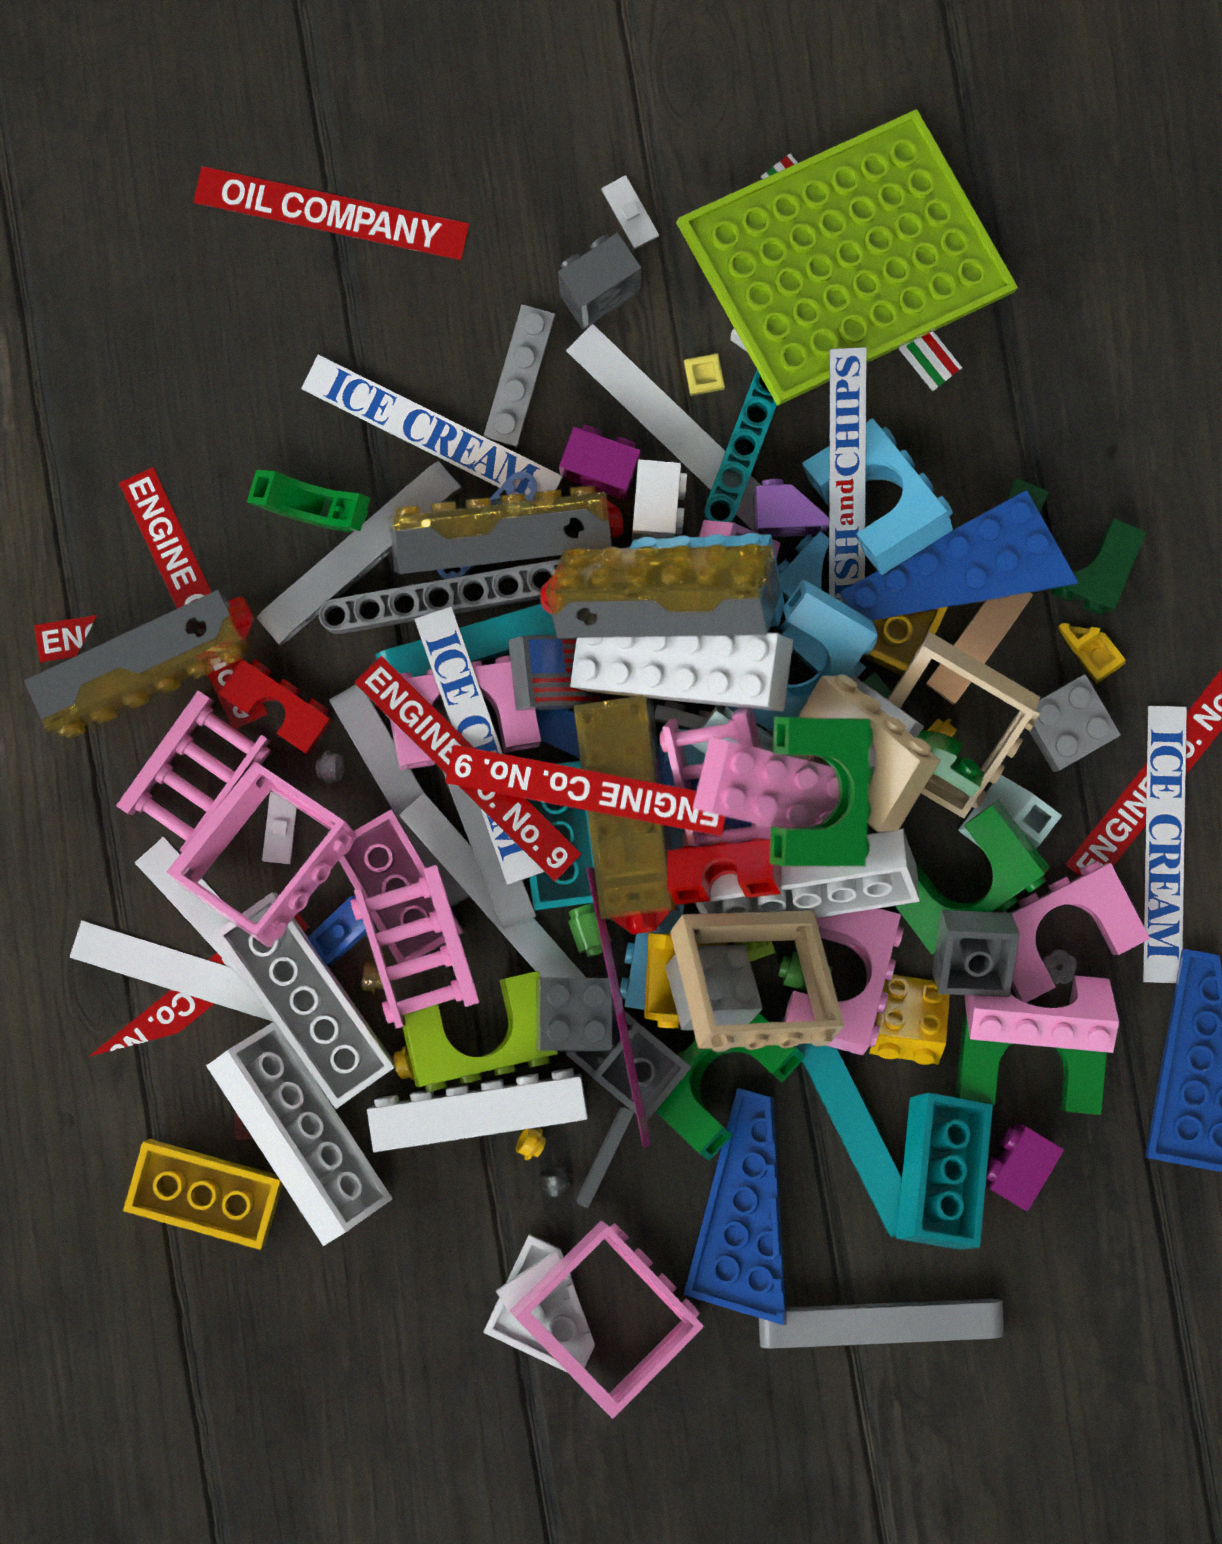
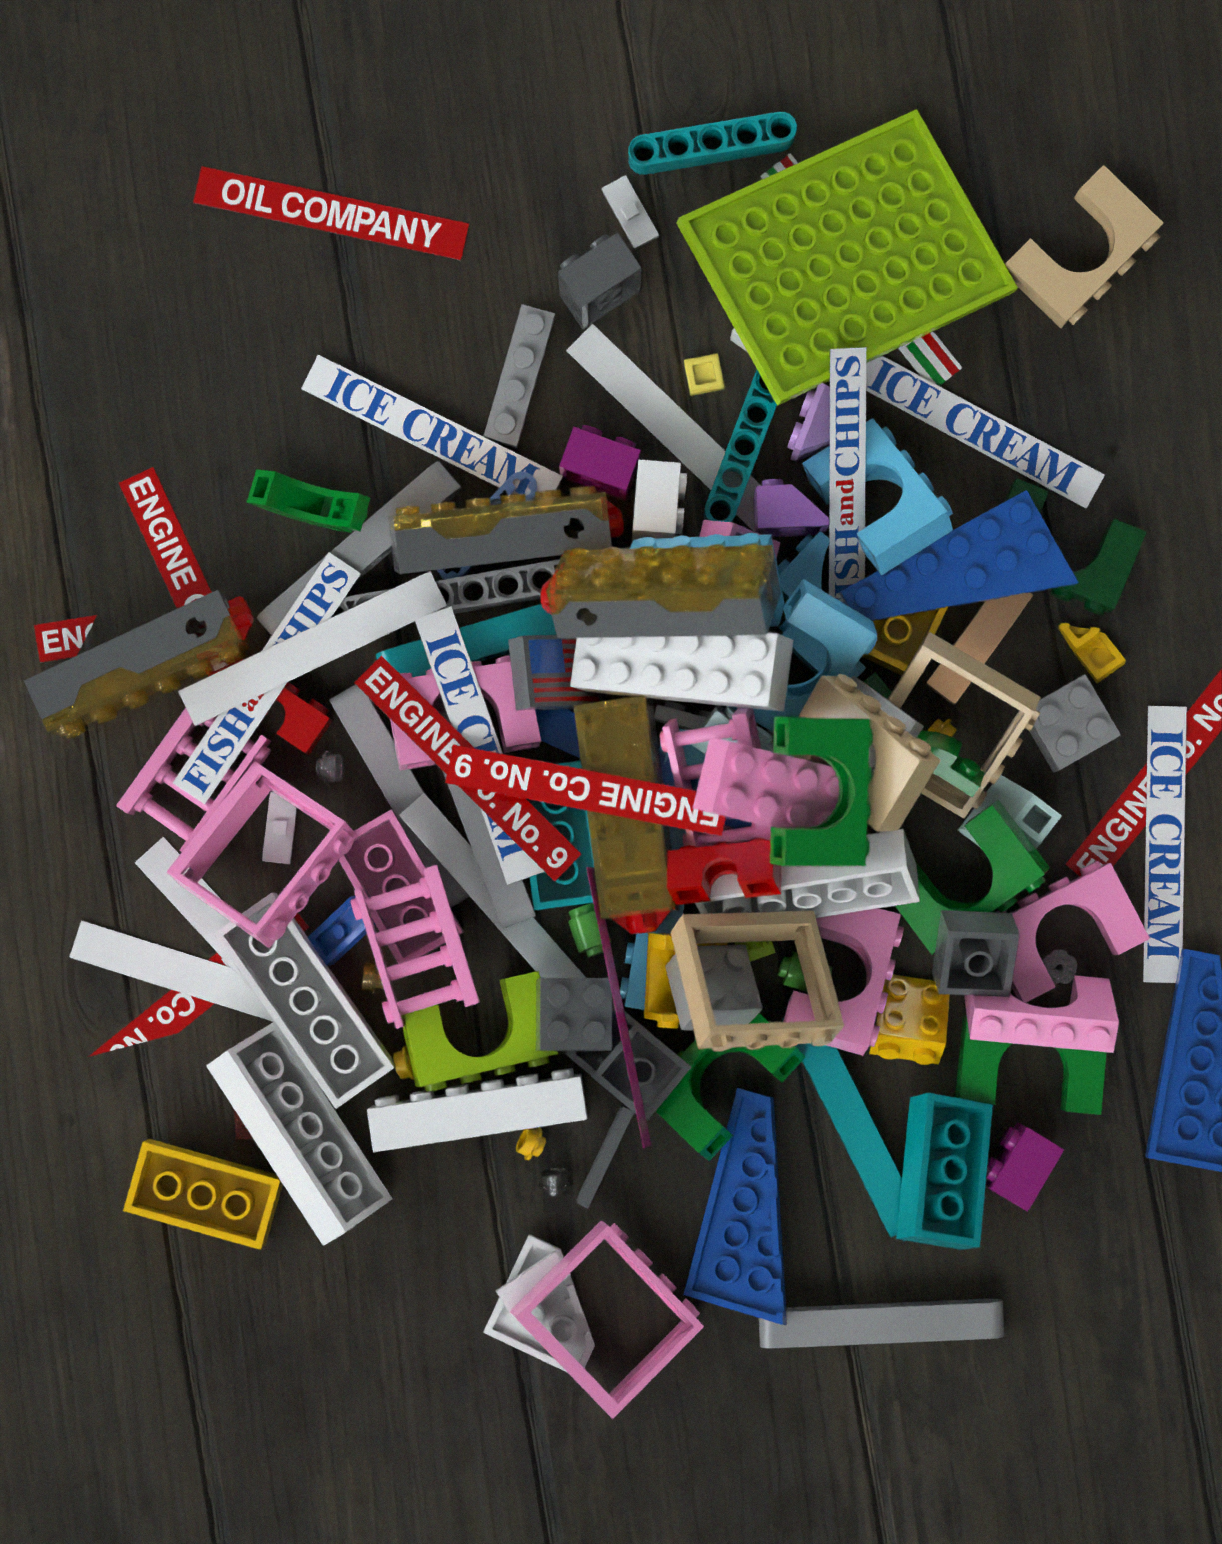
none -> white sticker [173,552,361,804]
none -> white sticker [178,571,447,726]
none -> teal beam [628,112,797,175]
none -> lavender slope [787,383,830,462]
none -> white sticker [866,356,1105,509]
none -> tan arch [1005,165,1163,328]

